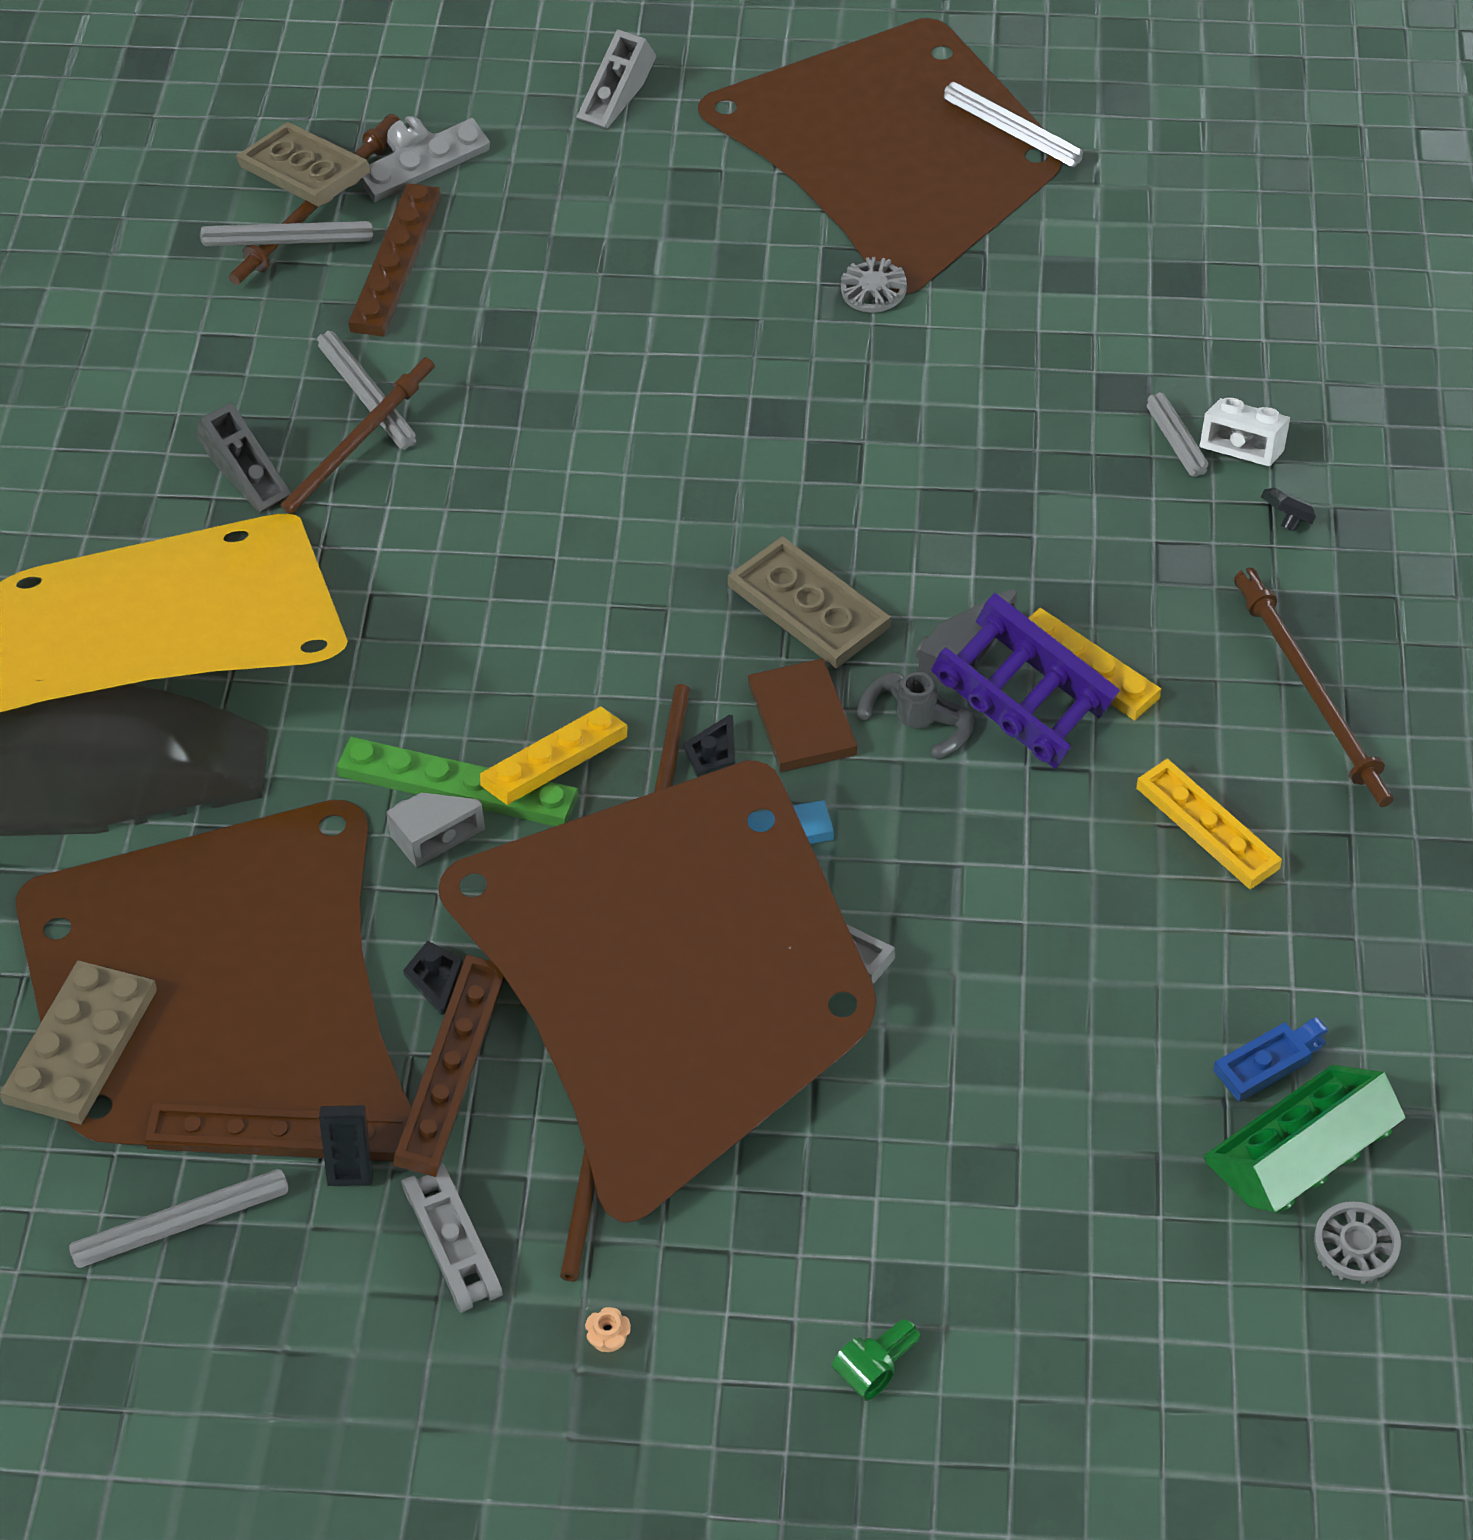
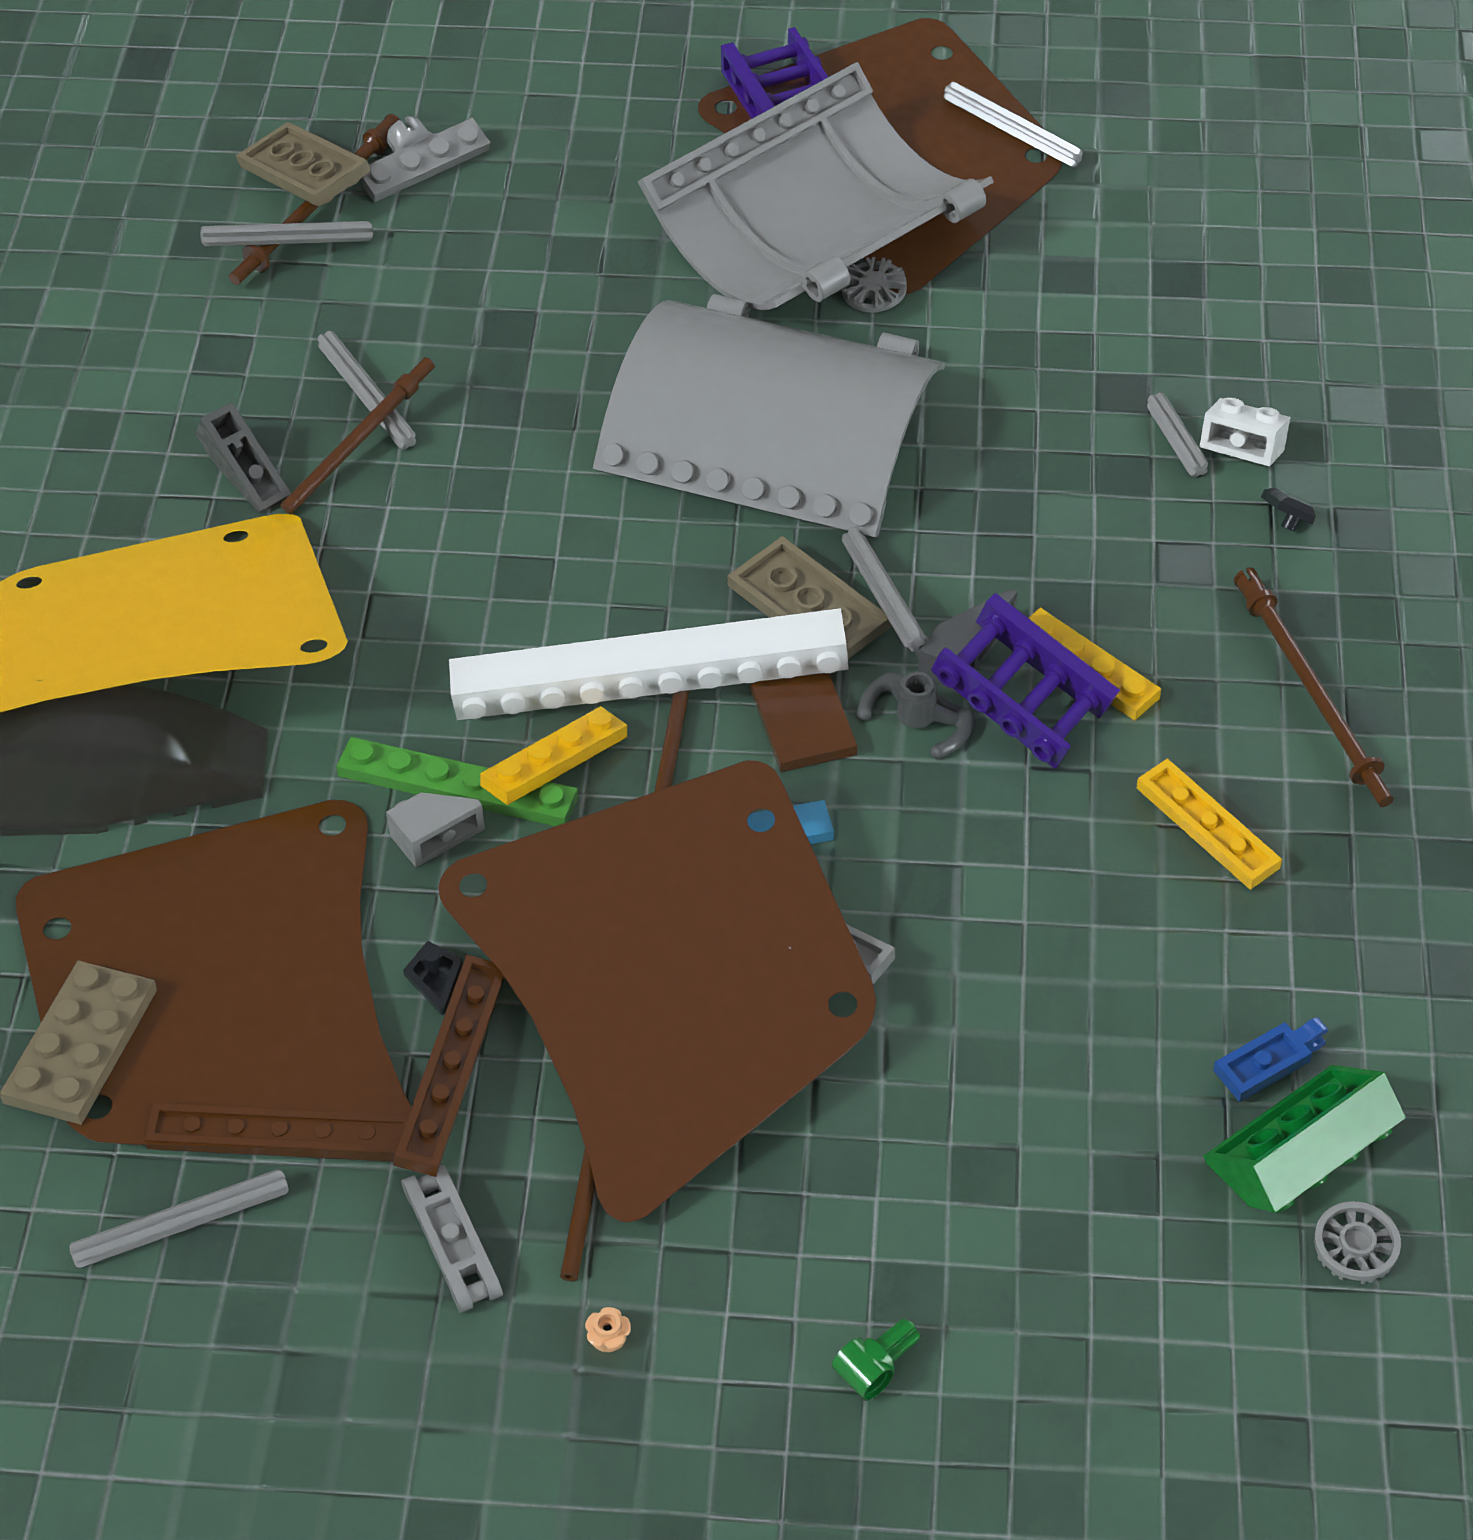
black plate [319,1105,373,1186] -> none
reddish brown plate [349,183,441,337] -> none
light grey slope [576,29,657,130] -> none
black piece [684,715,735,777] -> none
none -> white brick [449,608,849,720]
none -> light grey panel [593,294,946,537]
none -> light grey panel [638,62,994,310]
none -> dark purple fence [721,27,830,119]
none -> light grey axle [842,527,926,652]

